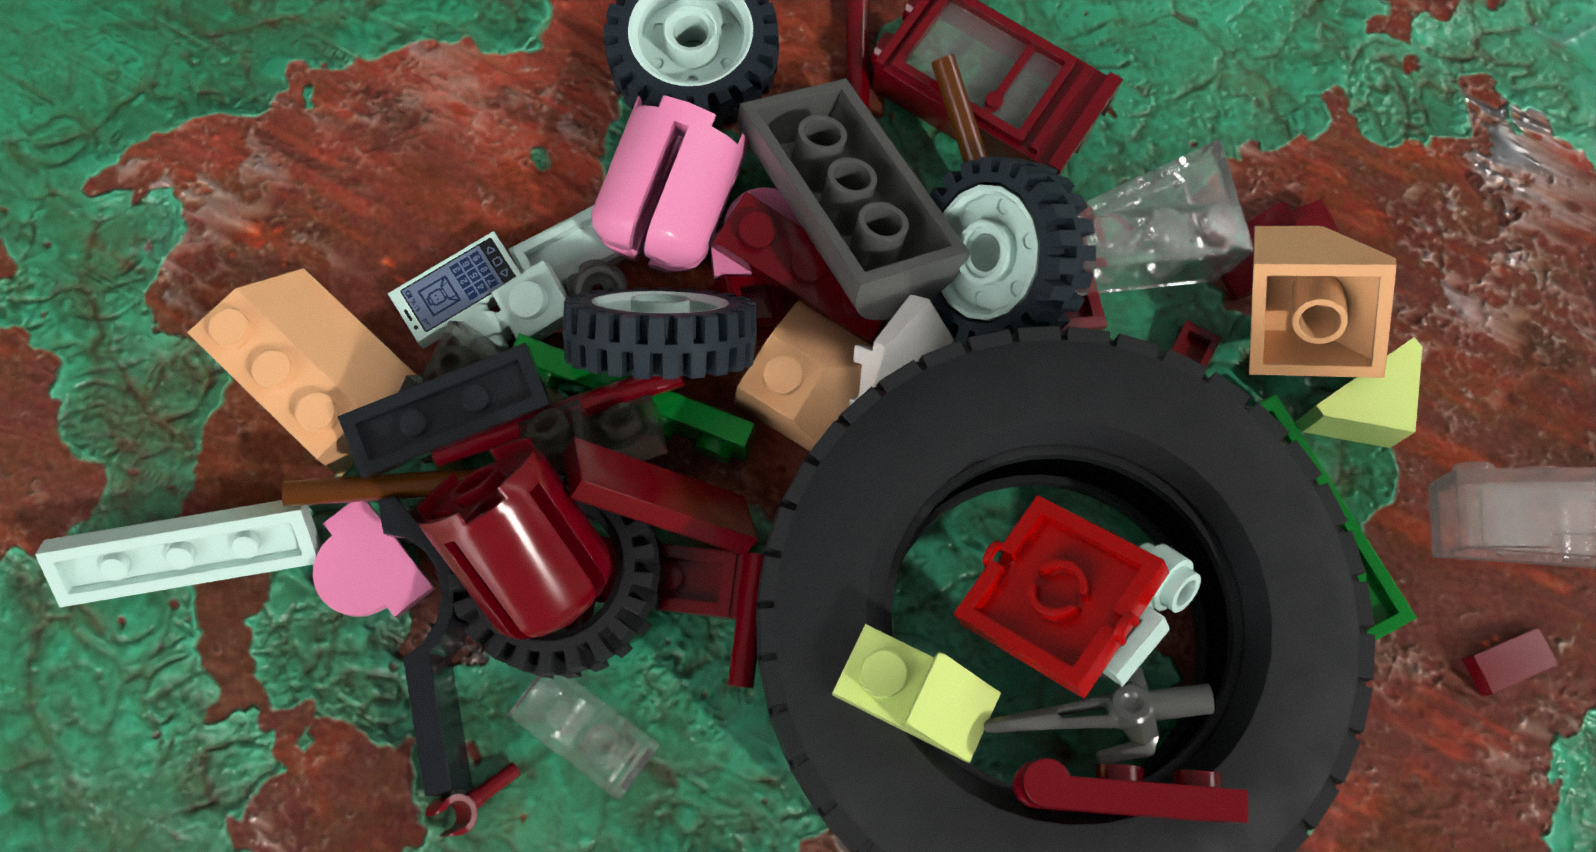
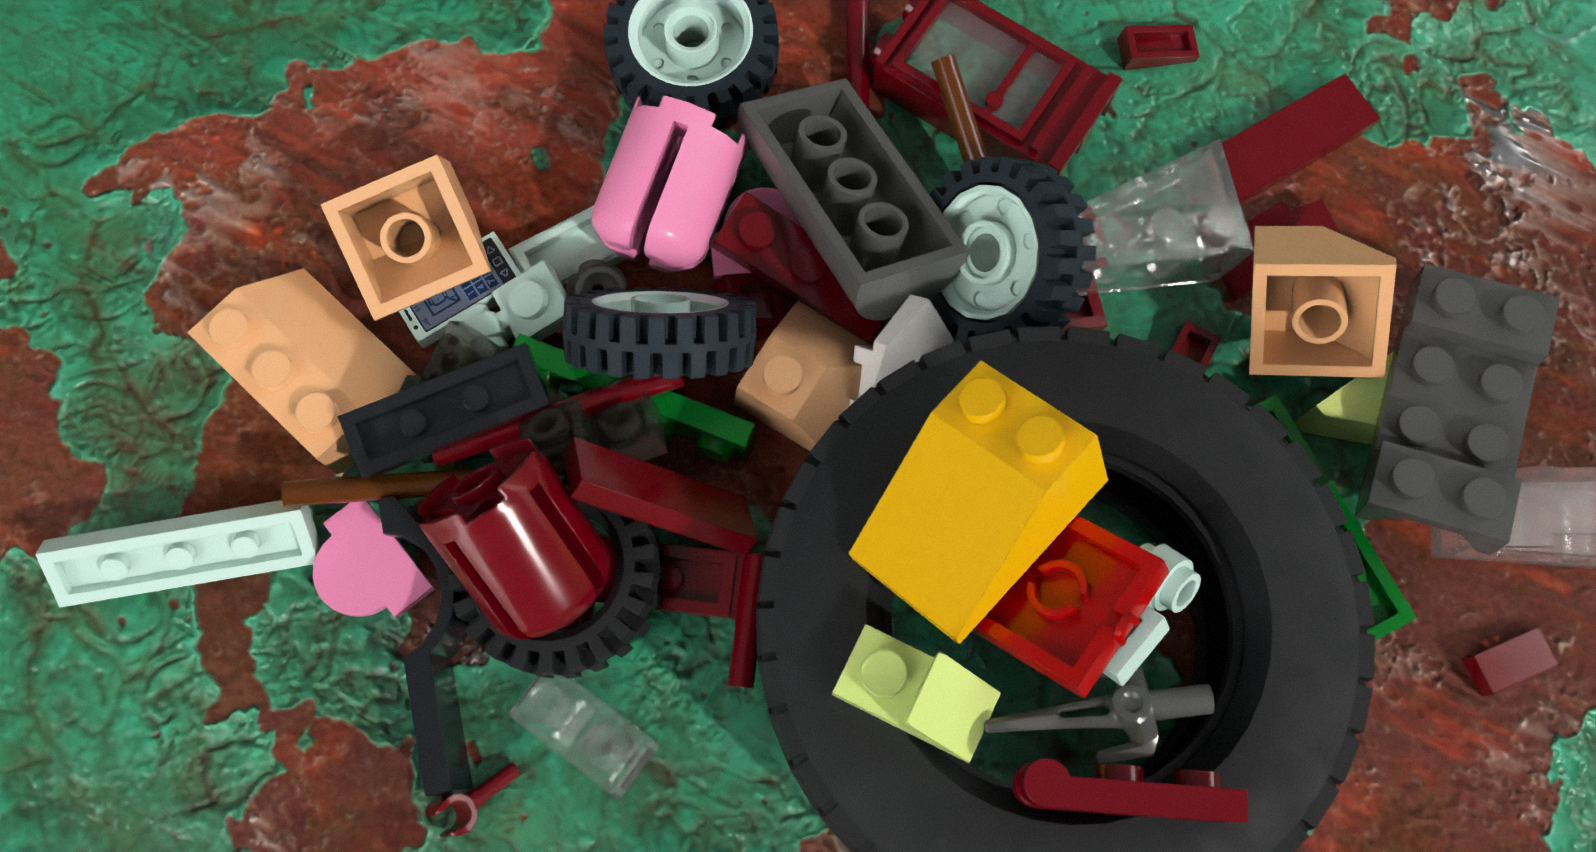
none -> light nougat slope [320,155,491,321]
none -> yellow slope [849,360,1108,645]
none -> dark red piece [1117,25,1200,70]
none -> dark red tile [1195,73,1380,211]
none -> dark grey piece [1354,263,1560,555]

